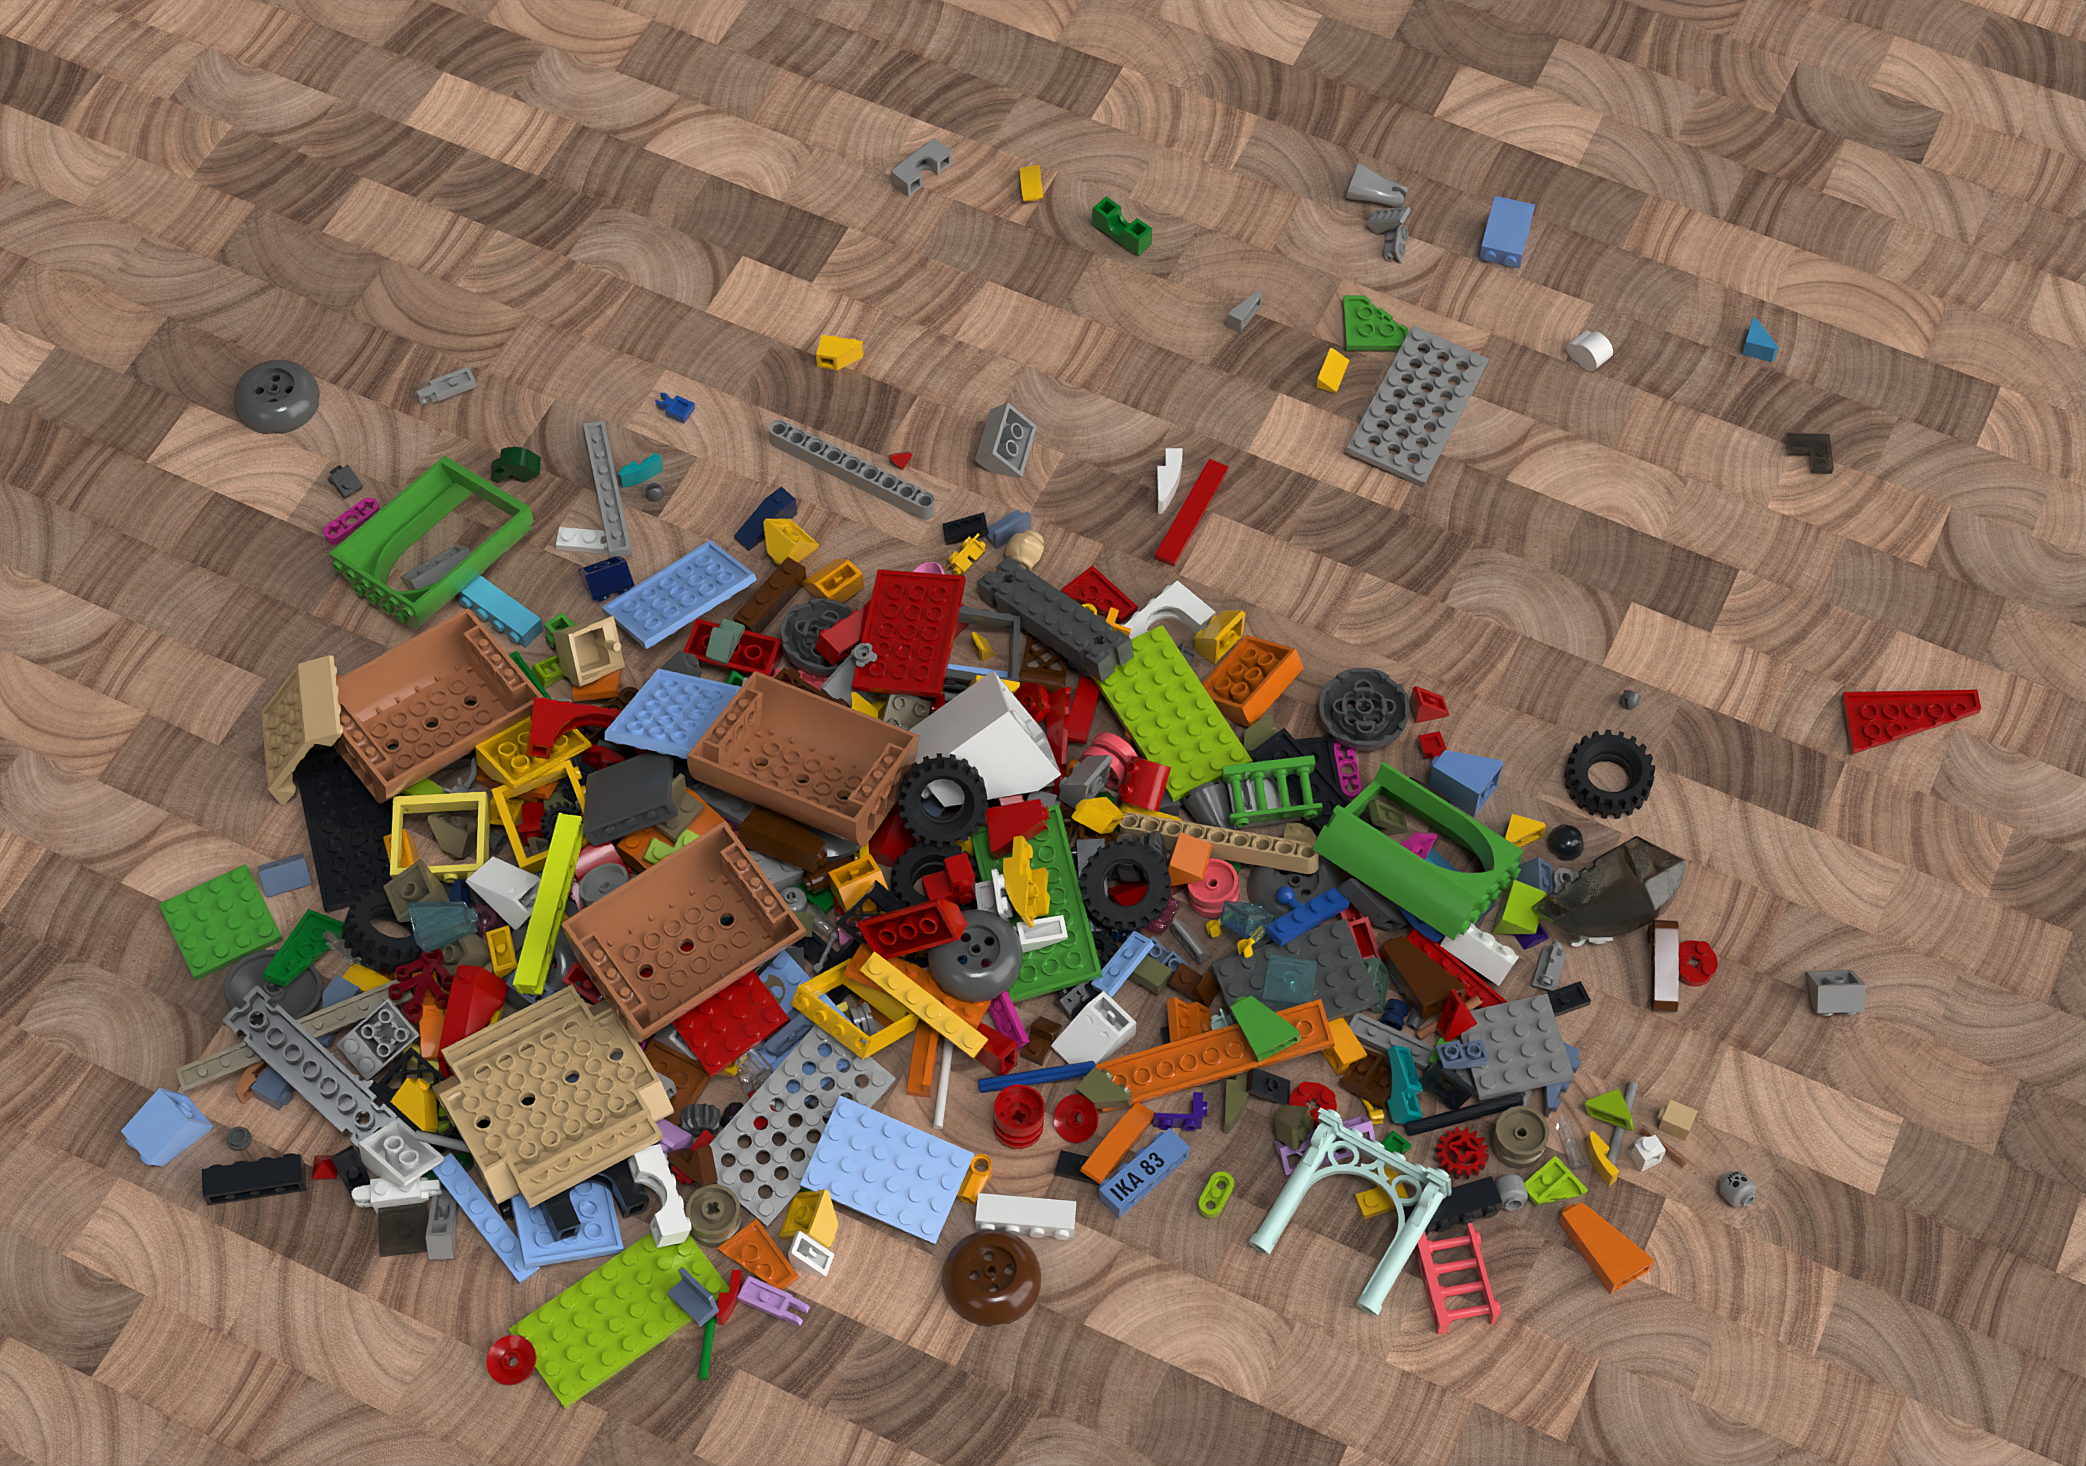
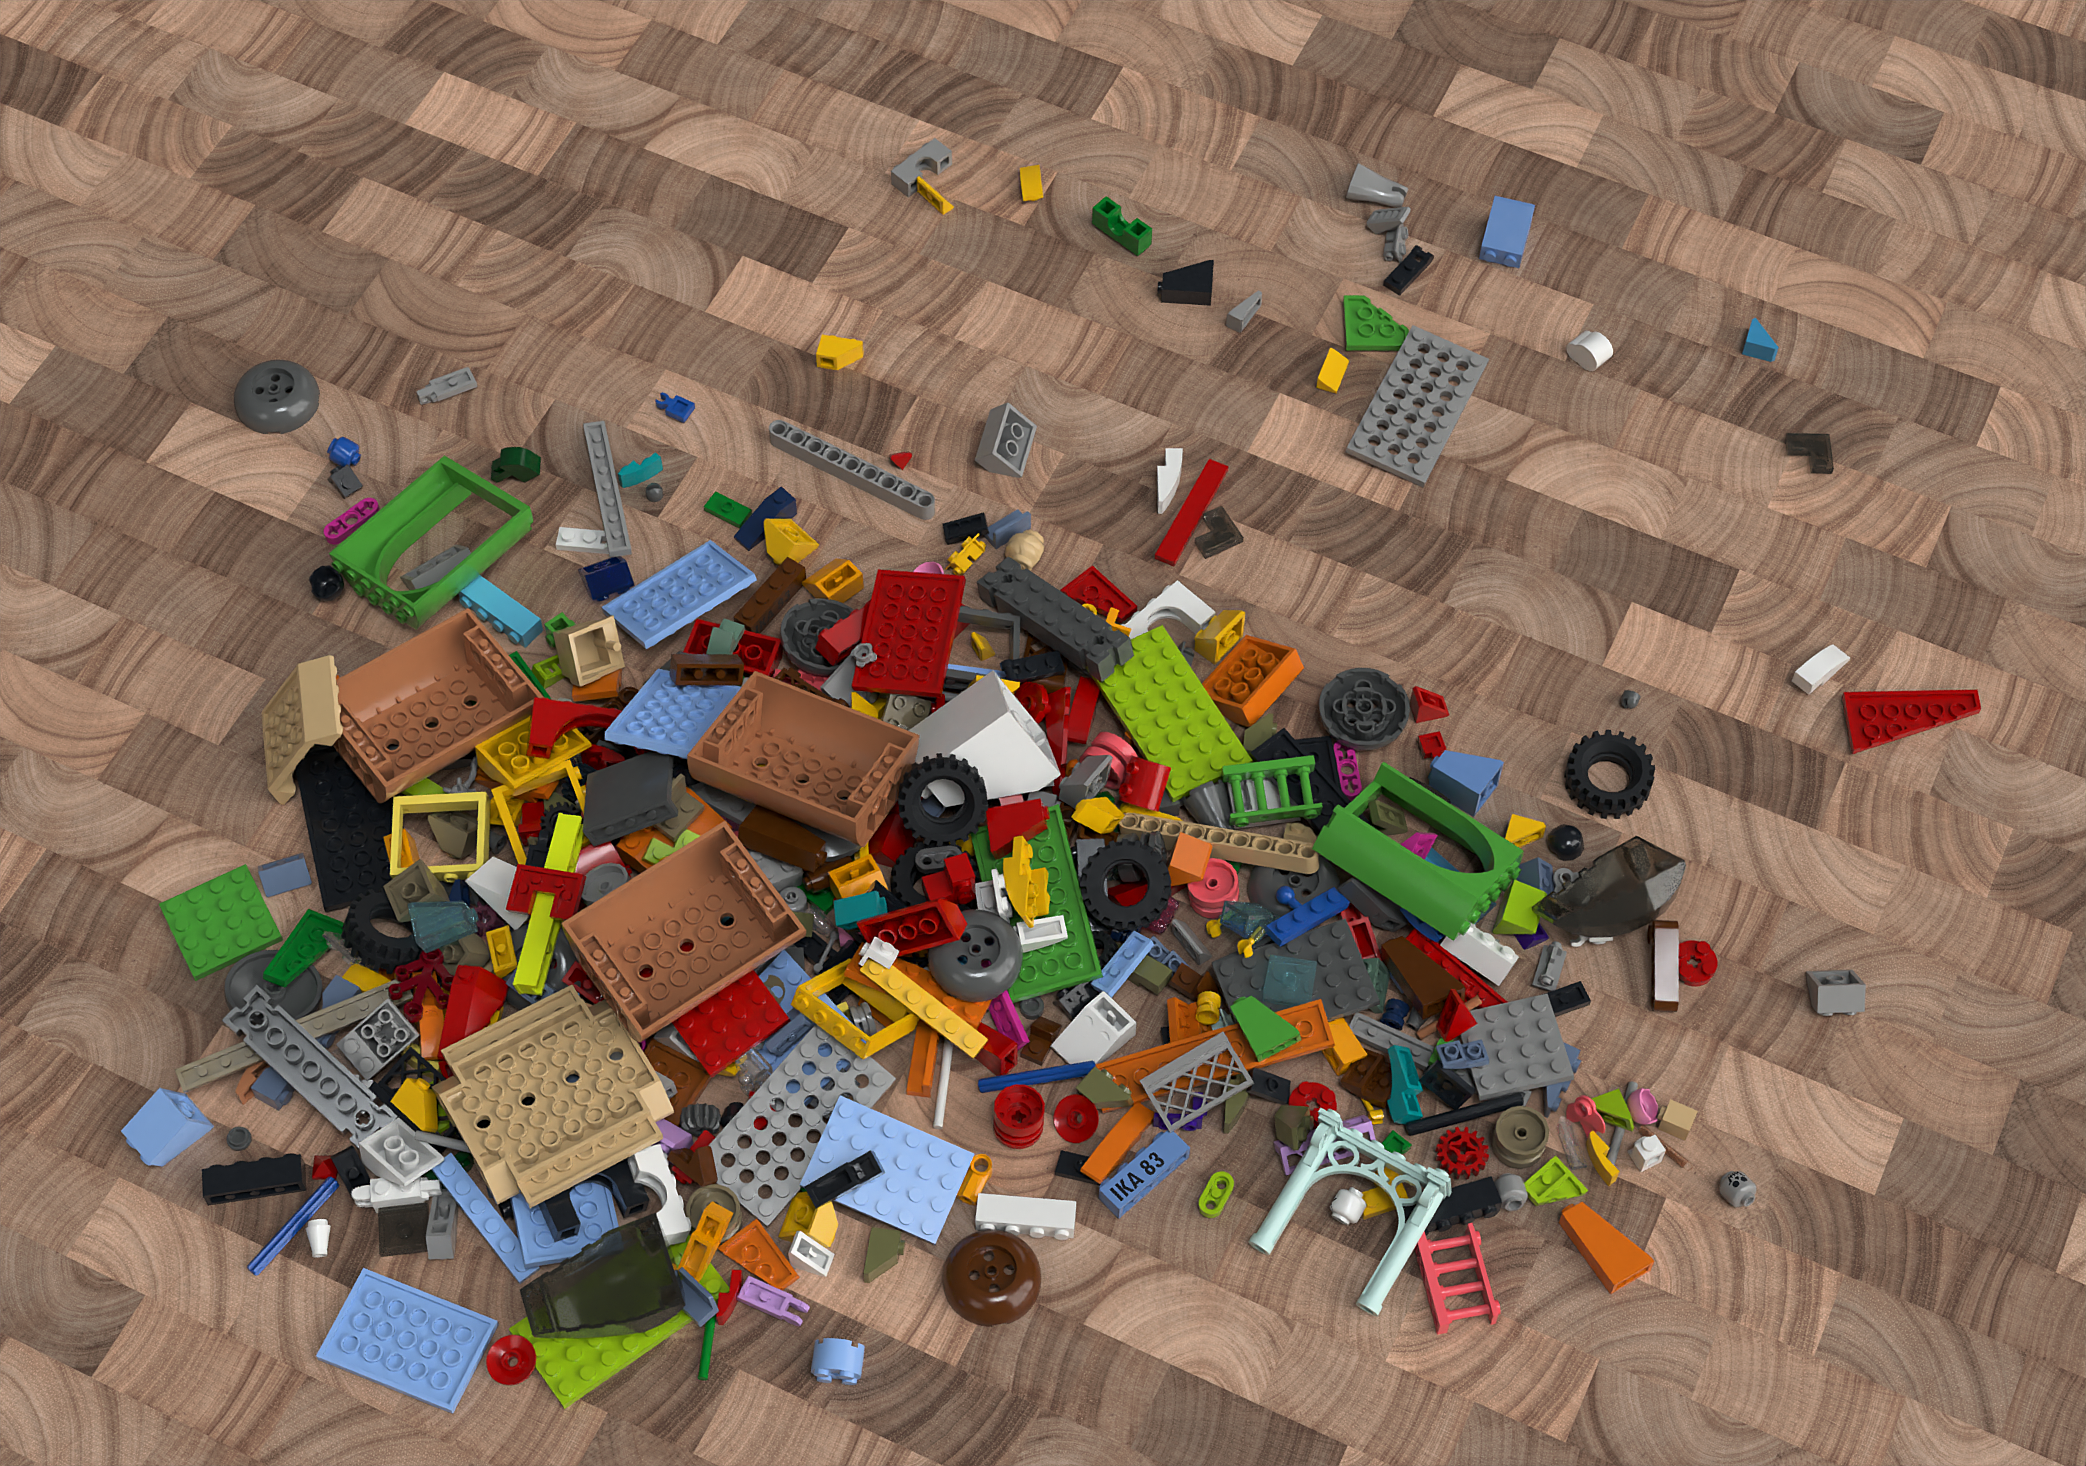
none -> blue axle [247,1176,339,1276]
none -> white cone [306,1219,331,1257]
none -> black hair [309,565,344,602]
none -> light blue plate [316,1268,499,1414]
none -> blue head [327,437,361,468]
none -> red plate [506,864,586,921]
none -> clear smoke windscreen [520,1213,686,1338]
none -> black plate [525,830,552,868]
none -> reddish brown brick [669,654,744,685]
none -> light orange slope [676,1201,734,1282]
none -> green plate [704,491,752,529]
none -> black slope [804,1150,885,1209]
none -> light blue brick [811,1338,865,1385]
none -> teal hinge [834,891,887,930]
none -> white bracket [859,937,899,969]
none -> olive slope [863,1227,905,1283]
none -> flat silver plate [915,846,962,874]
none -> yellow slope [917,176,954,215]
none -> black plate [1000,651,1065,683]
none -> dark grey tile [1020,996,1044,1020]
none -> light grey fence [1140,1032,1254,1133]
none -> black slope [1157,260,1214,306]
none -> clear smoke plate [1195,506,1244,559]
none -> yellow wheel [1196,991,1221,1025]
none -> white head [1330,1187,1366,1226]
none -> black plate [1383,245,1434,296]
none -> coral plate [1566,1095,1605,1138]
none -> bright pink hair [1627,1088,1658,1125]
none -> white slope [1792,645,1850,694]

